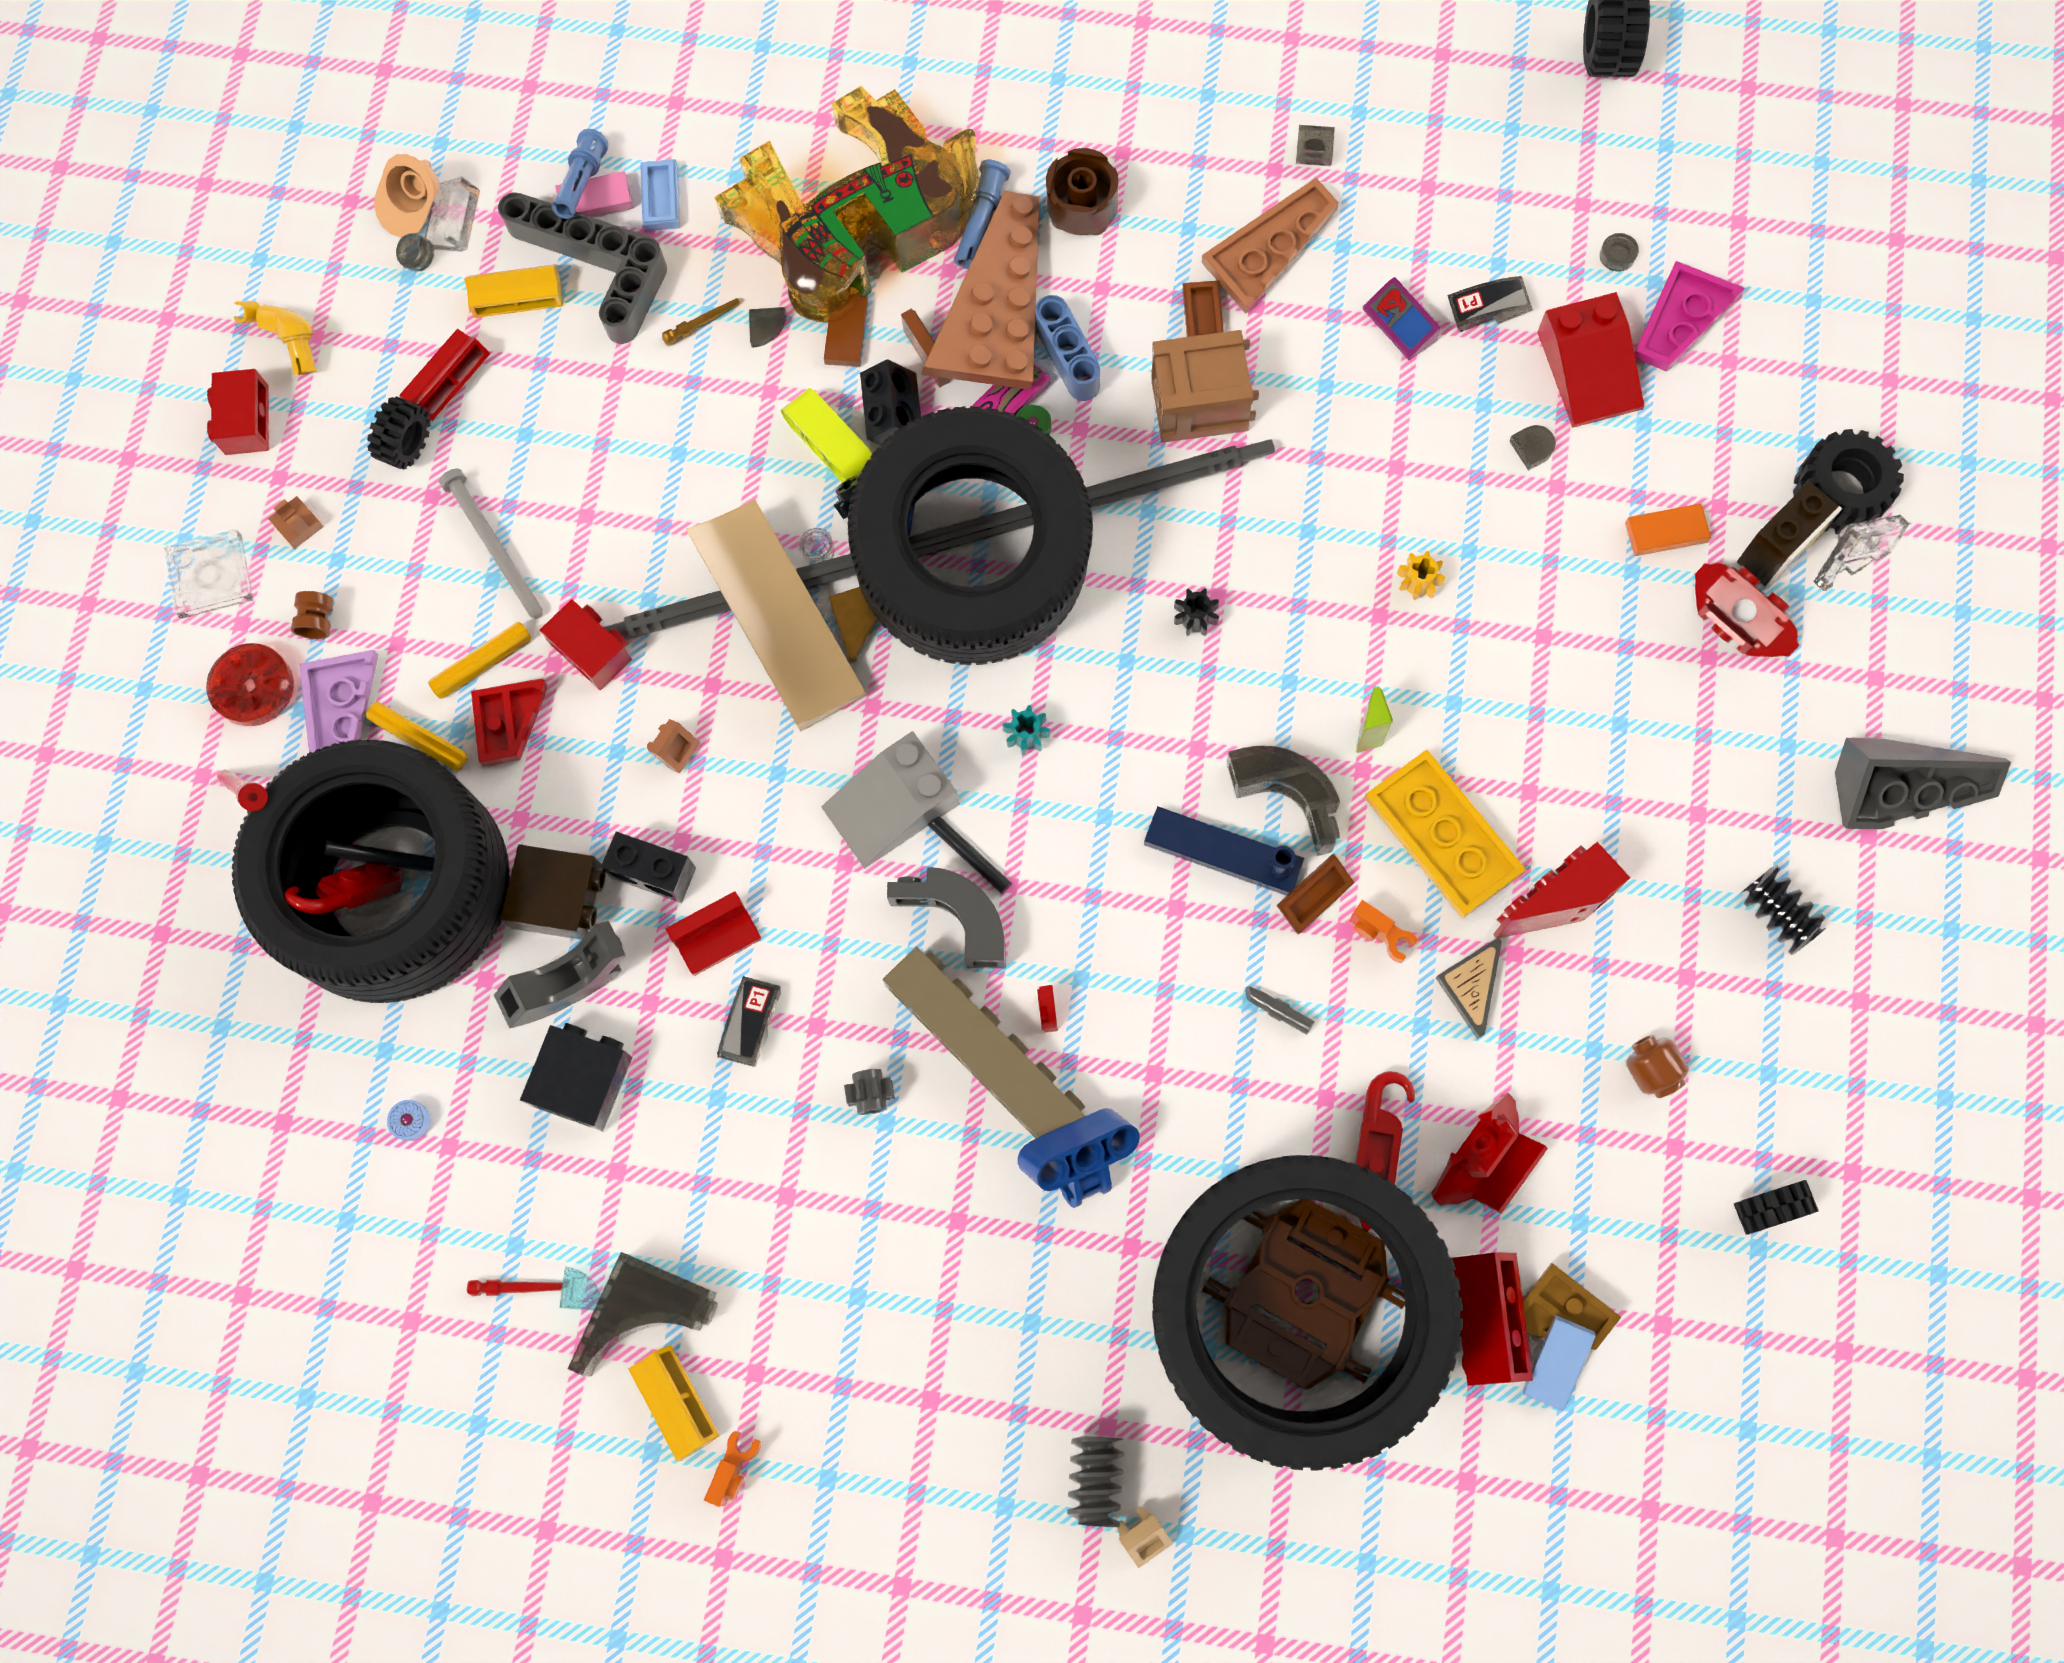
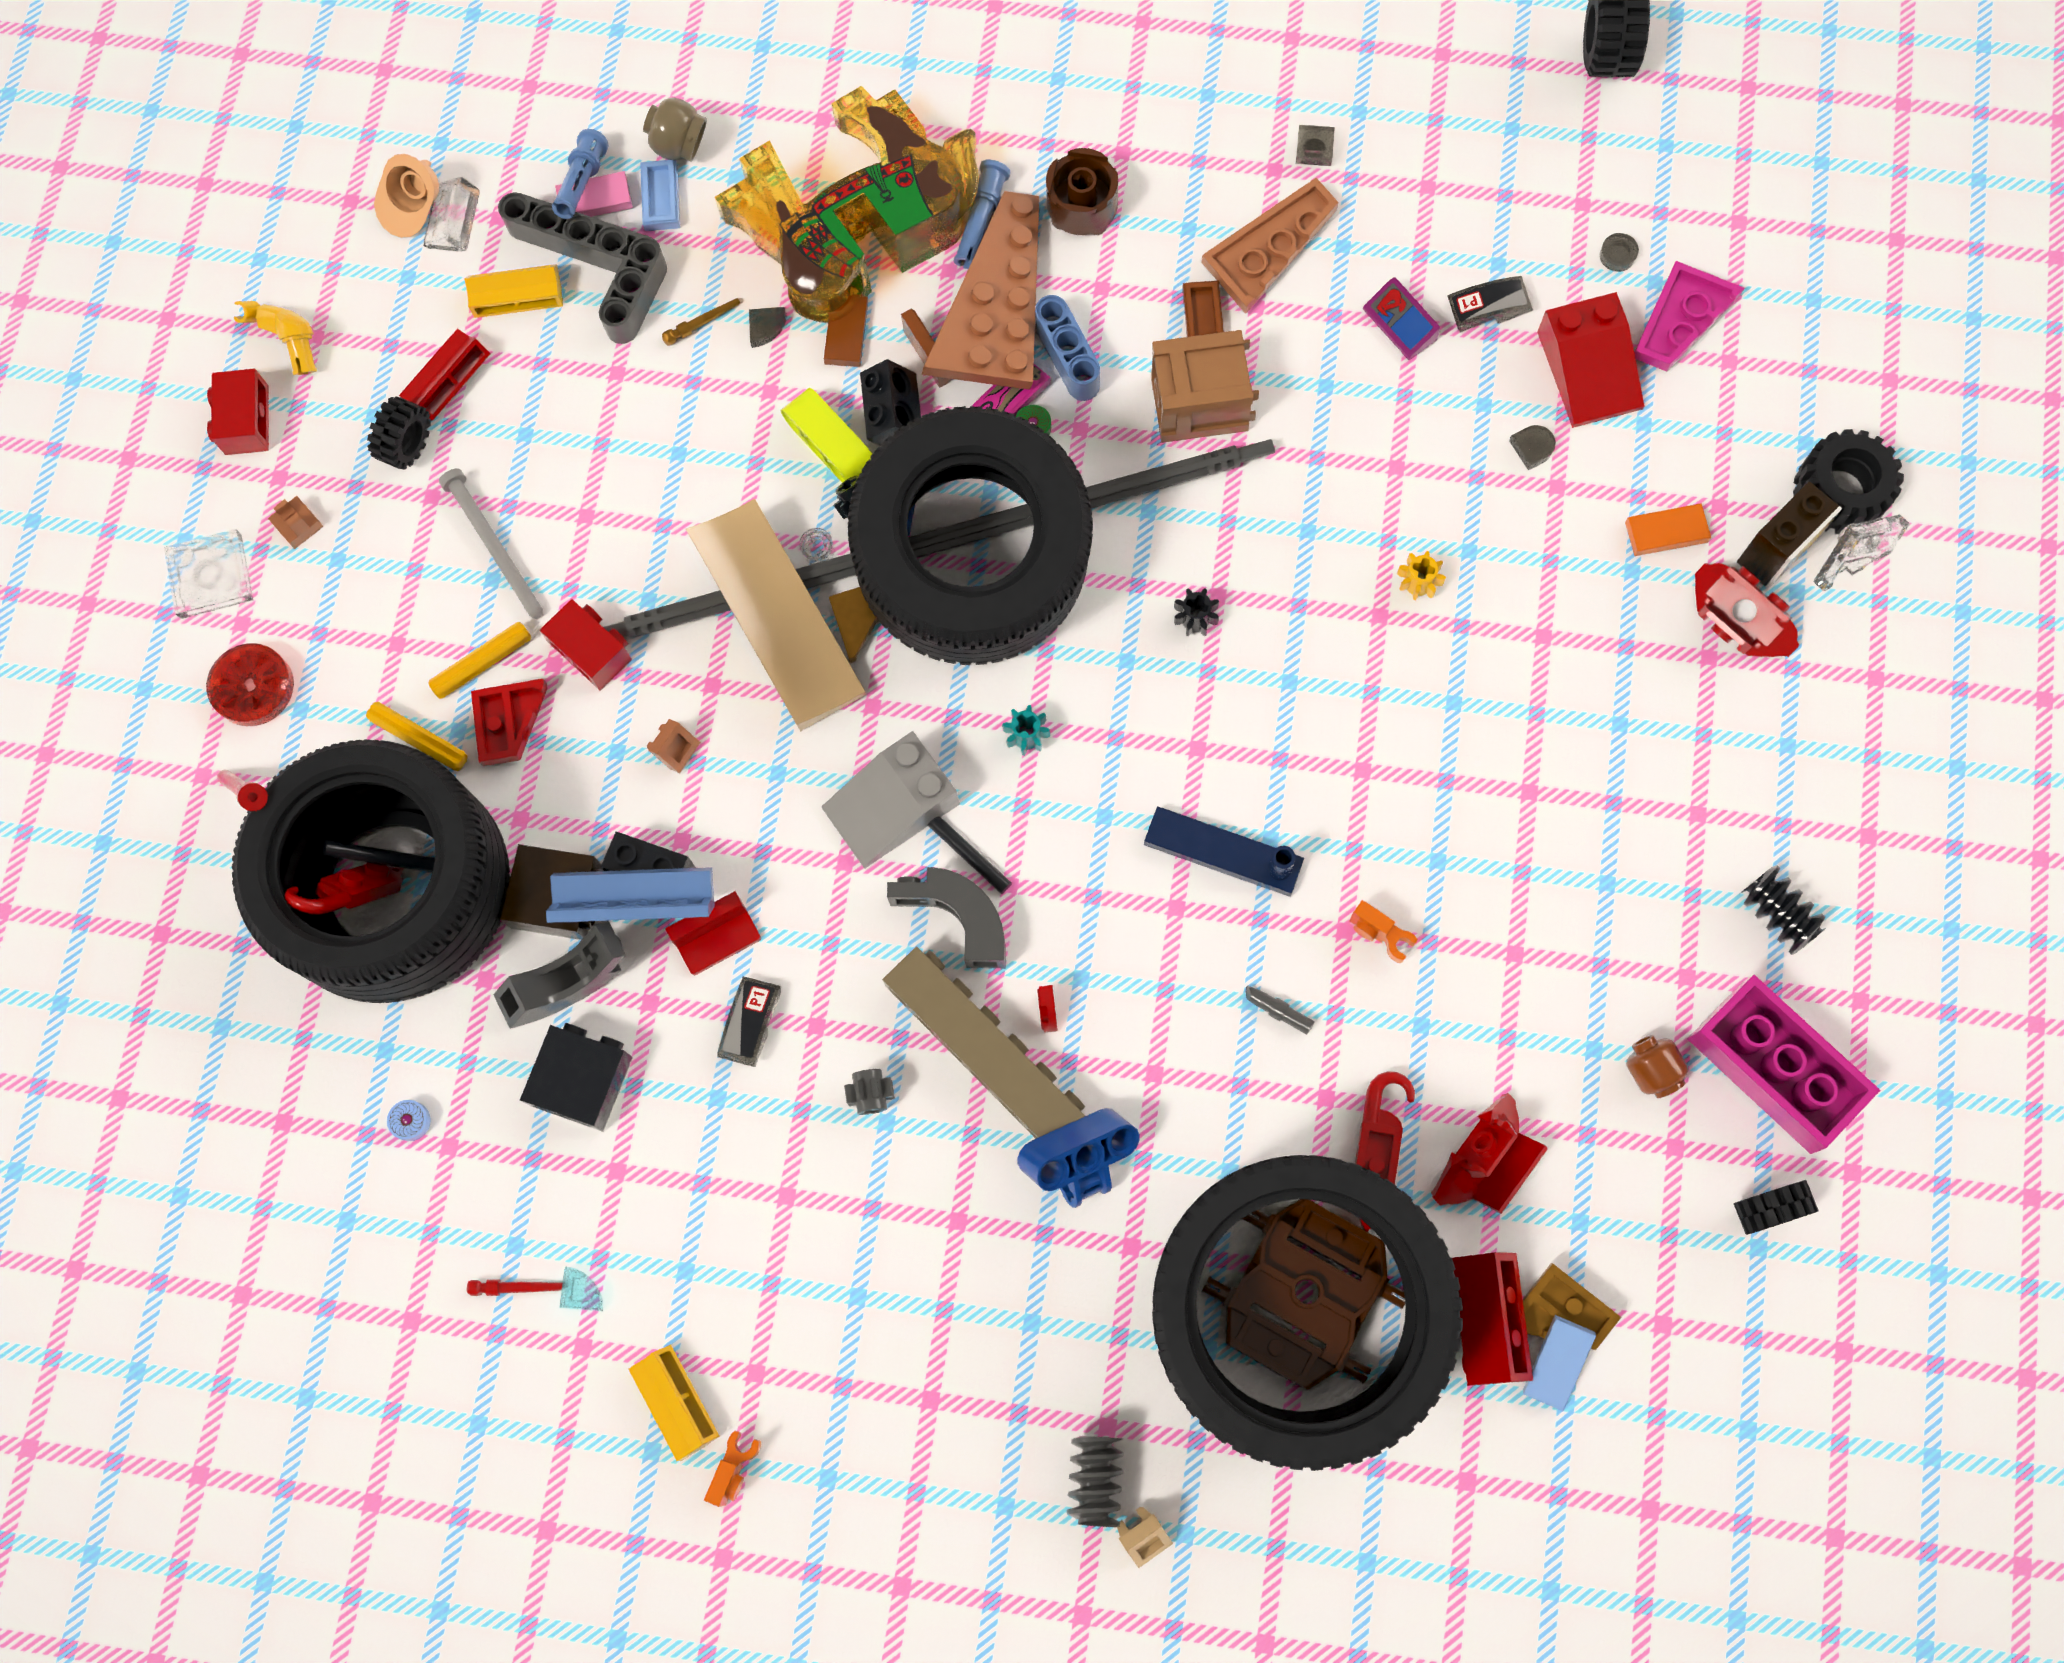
dark orange wheel [290,591,334,639] -> none
lavender wing [299,650,379,752] -> none
clear smoke tile [396,233,434,272] -> none
clear smoke arch [567,1252,718,1377] -> none
clear smoke tile [847,231,897,280] -> none
clear smoke arch [1226,745,1340,856] -> none
dark orange tile [1276,854,1355,935] -> none
lime slope [1355,686,1393,753] -> none
yellow plate [1364,749,1526,919] -> none
tile [1436,937,1502,1040] -> none
red slope [1493,842,1631,938] -> none
dark grey wedge [1835,737,2011,829] -> none
none -> medium blue fence [546,867,715,923]
none -> dark tan piece [643,97,707,162]
none -> dark pink brick [1687,975,1881,1154]

